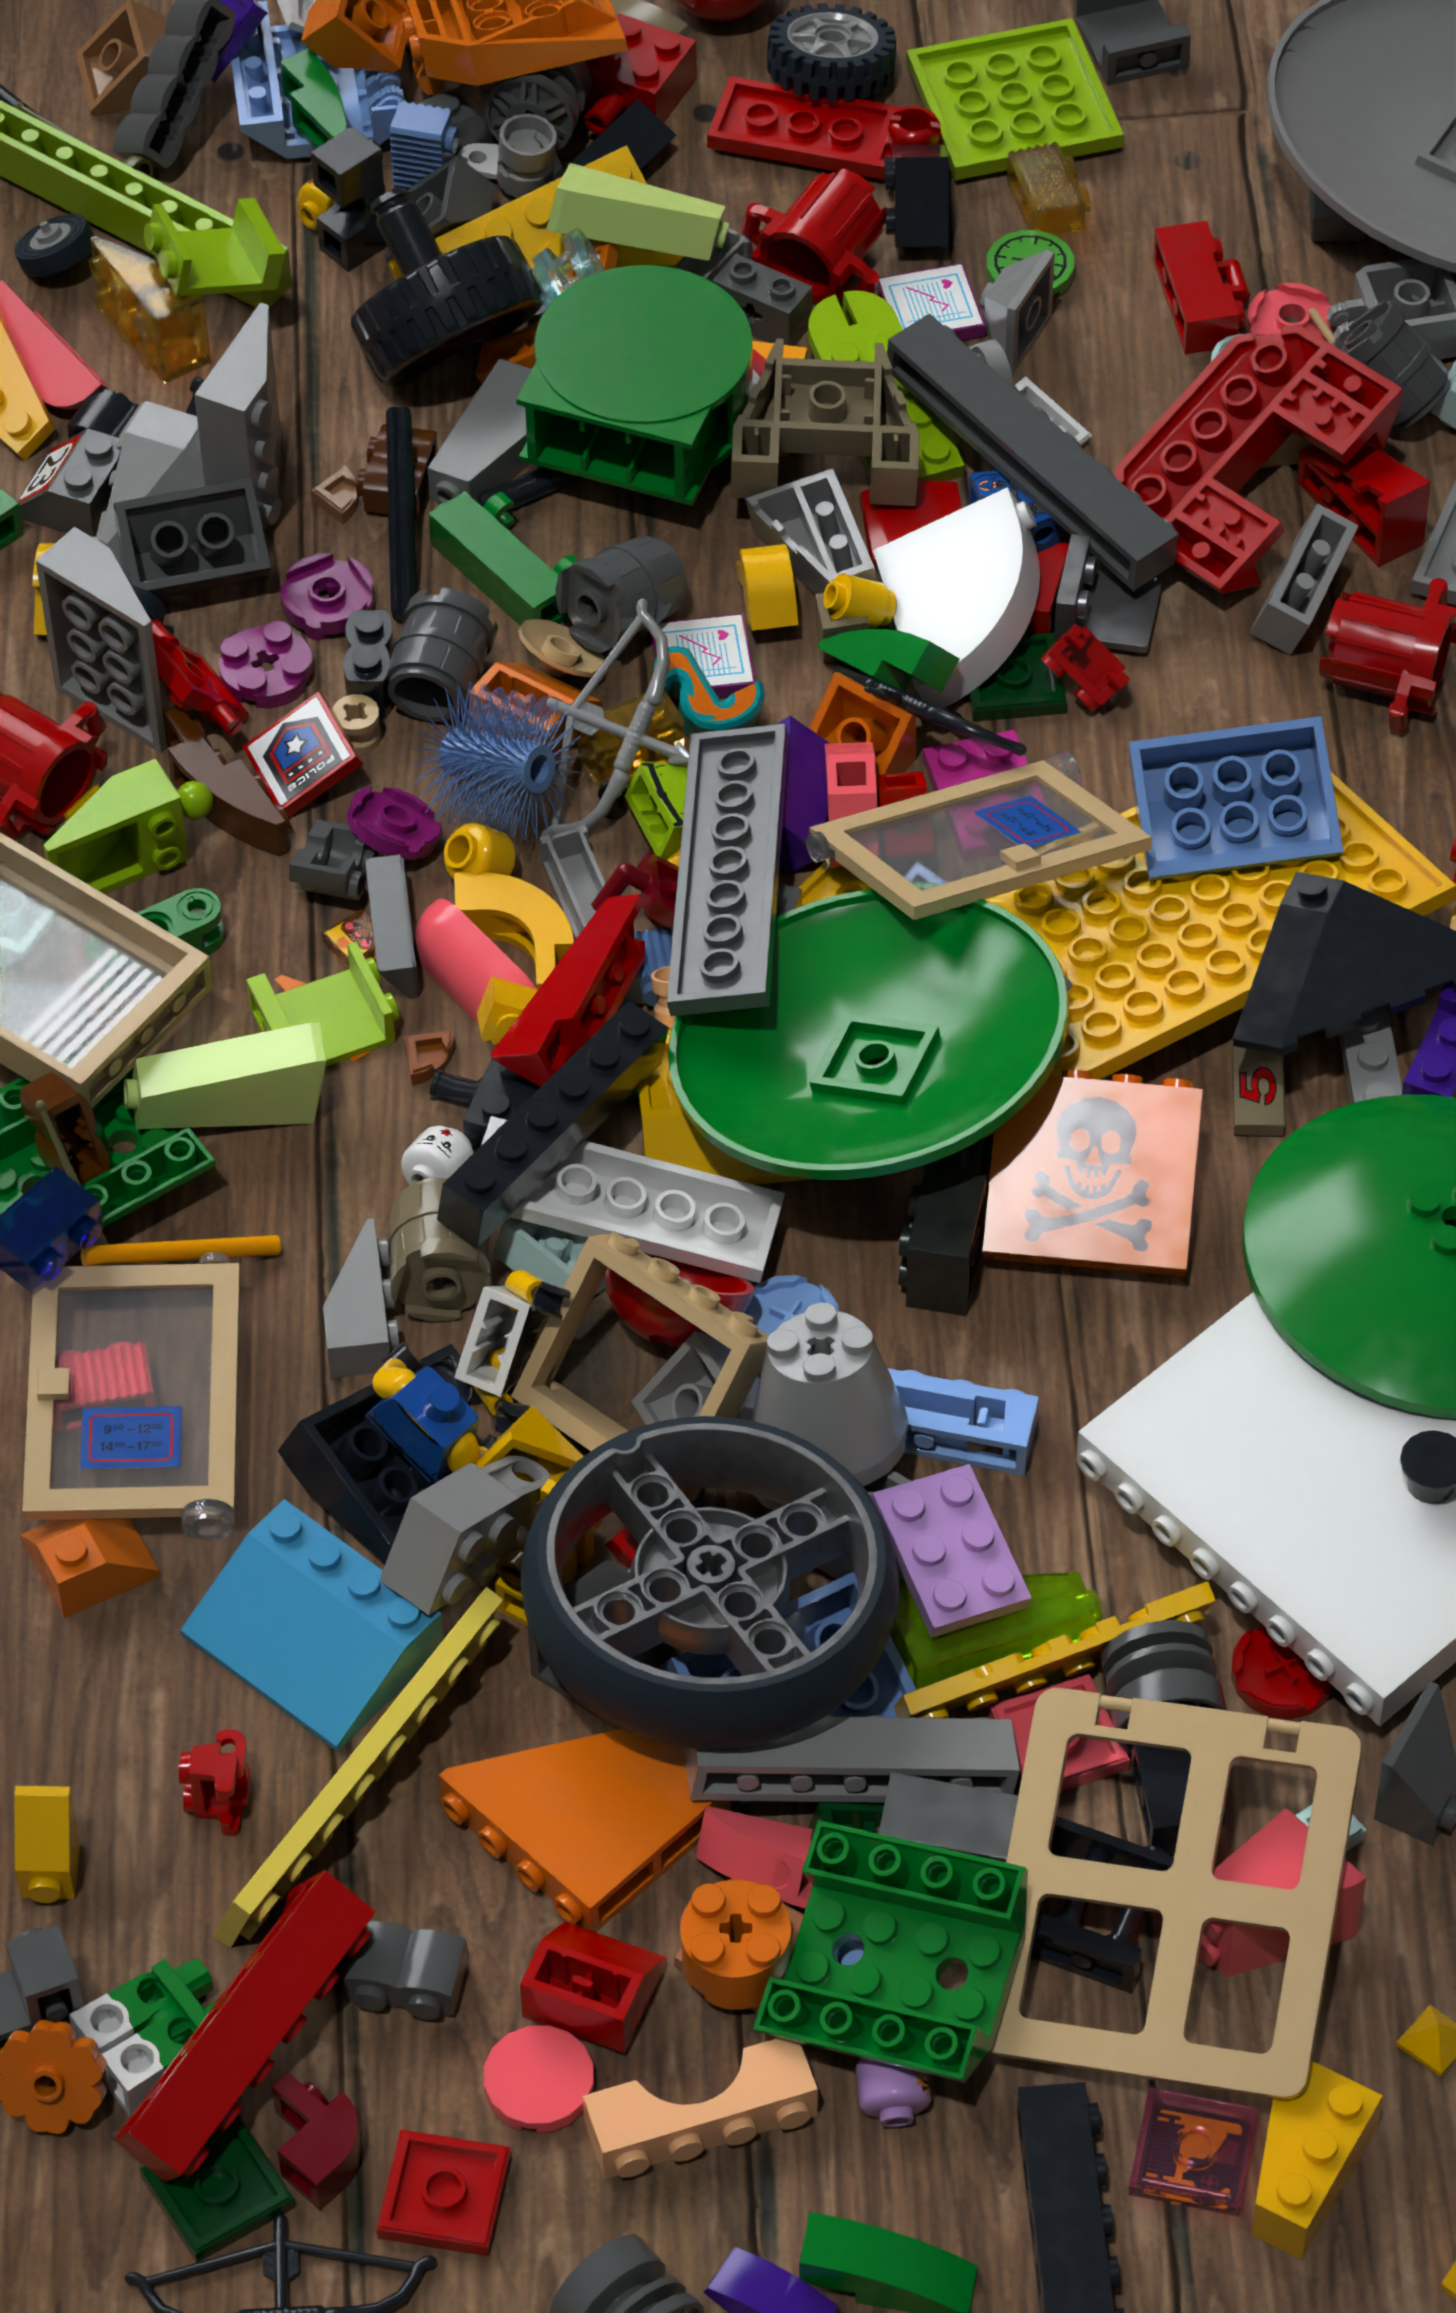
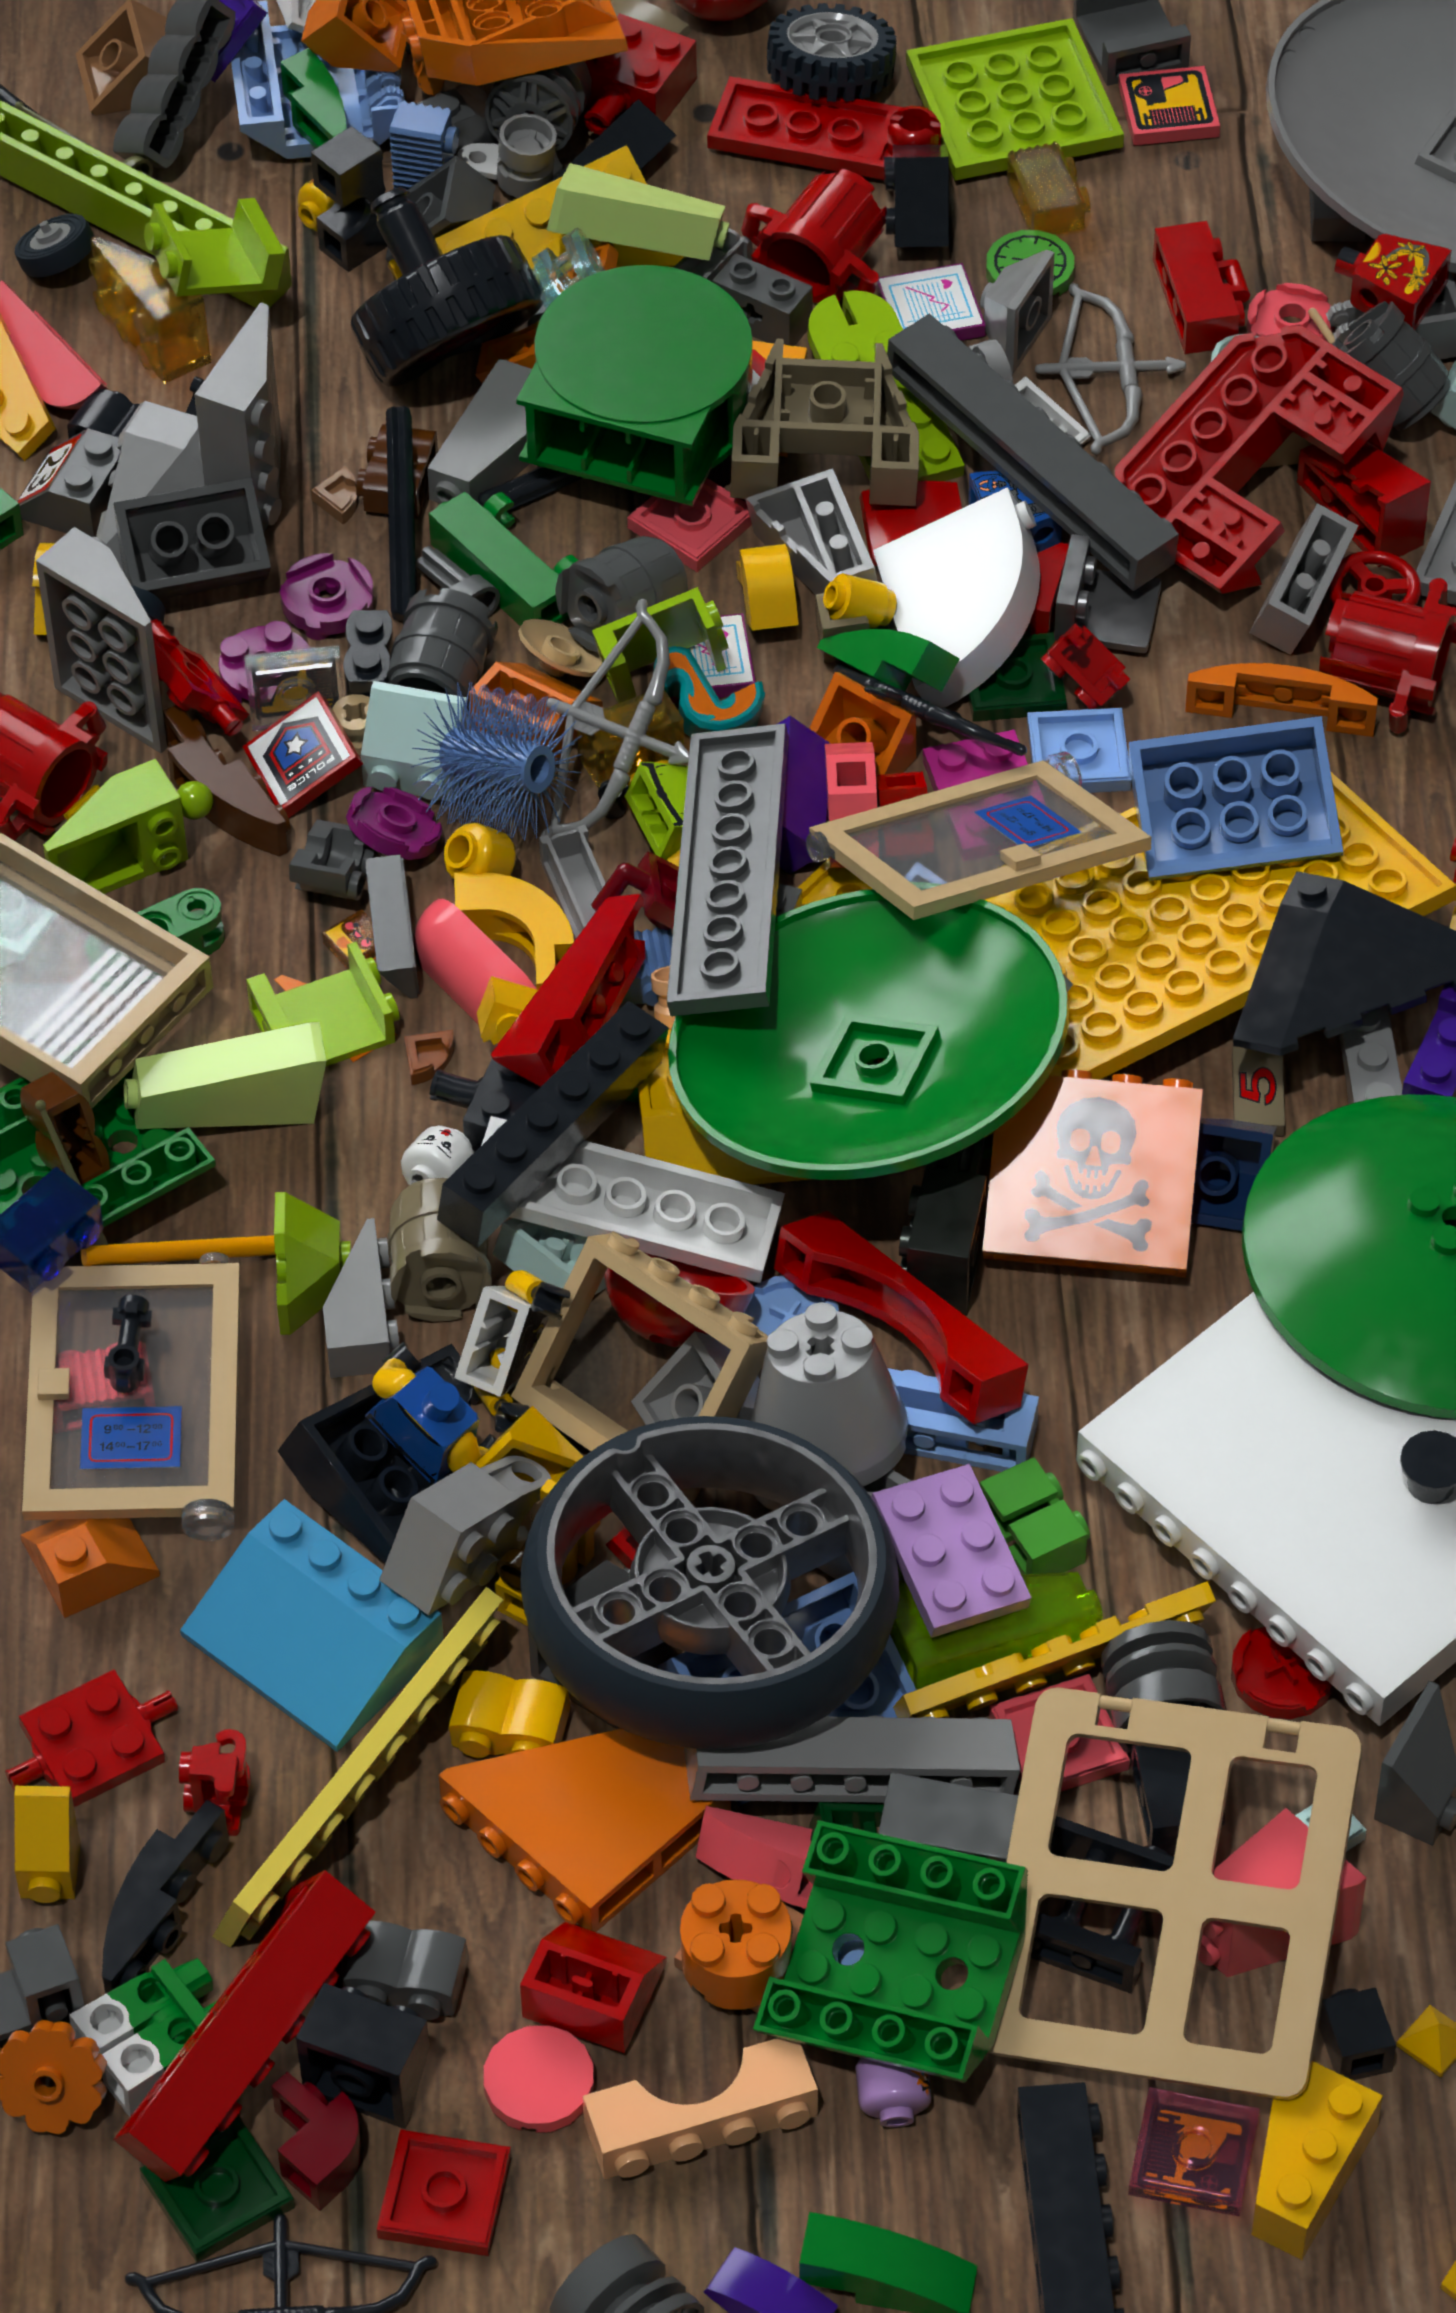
none -> red plate [5,1669,178,1807]
none -> black slope [102,1800,229,1994]
none -> black bar [104,1295,152,1393]
none -> clear tile [244,645,344,731]
none -> lime slope [274,1192,352,1335]
none -> black slope [296,1983,430,2129]
none -> light aqua slope [361,681,468,801]
none -> dark grey piece [416,546,500,618]
none -> yellow brick [449,1670,571,1758]
none -> lime panel [592,587,729,711]
none -> coral tile [627,478,752,572]
none -> red arch [774,1210,1029,1424]
none -> bright green piece [980,1457,1090,1588]
none -> light blue tile [1027,708,1131,795]
none -> light grey piece [1035,283,1186,455]
none -> tile [1118,66,1220,146]
none -> orange slope [1185,663,1378,737]
none -> dark blue slope [1191,1118,1277,1231]
none -> black brick [1319,1987,1396,2081]
none -> red piece [1328,550,1421,606]
none -> red torso [1335,234,1452,330]

